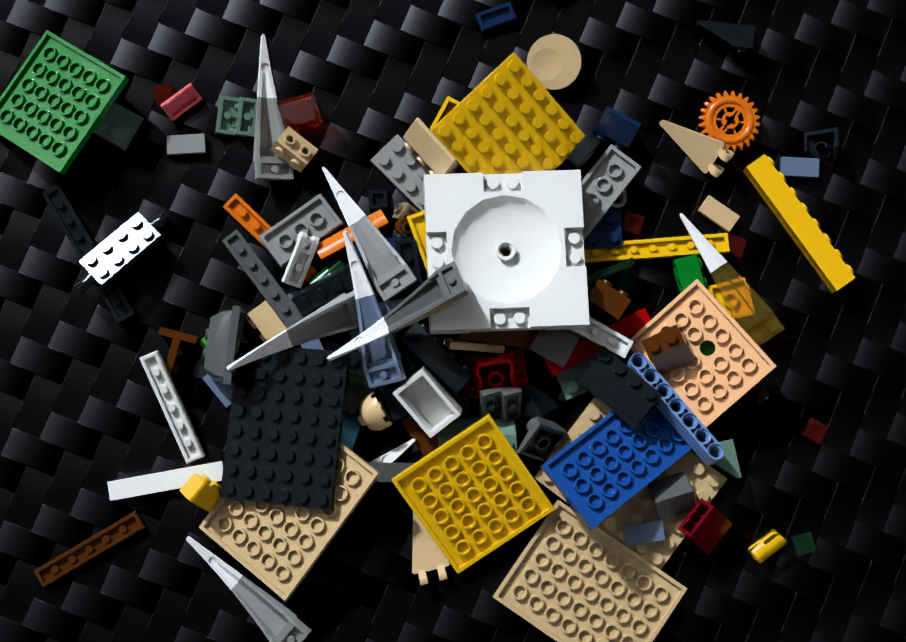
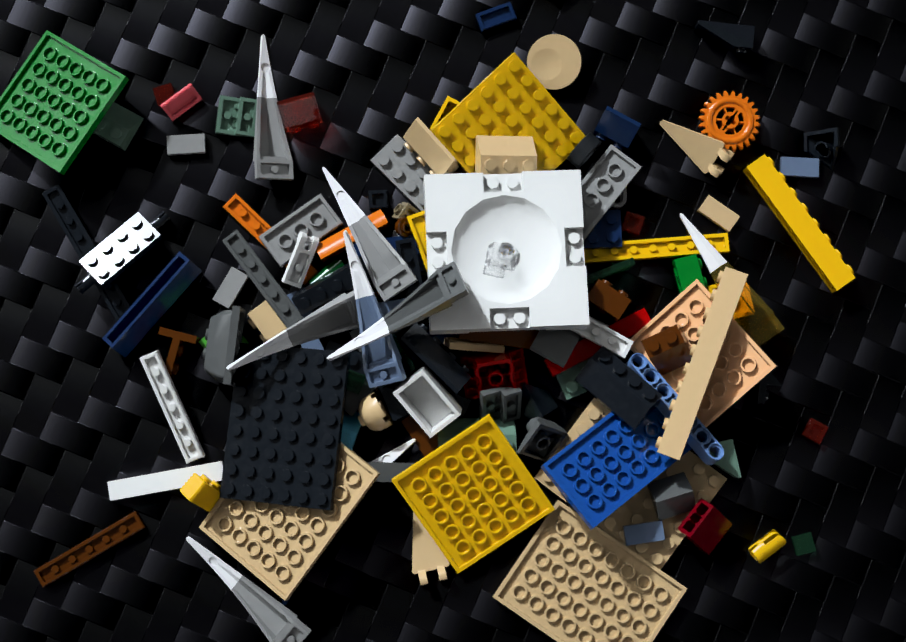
sand blue tile [203,374,233,408] -> none
tan brick [271,126,318,173] -> none
clear red tile [728,234,747,259] -> none
none -> dark blue brick [102,251,202,358]
none -> light grey tile [213,267,249,309]
none -> tan slope [475,135,537,174]
none -> clear brick [483,242,518,278]
none -> tan brick [655,267,748,461]

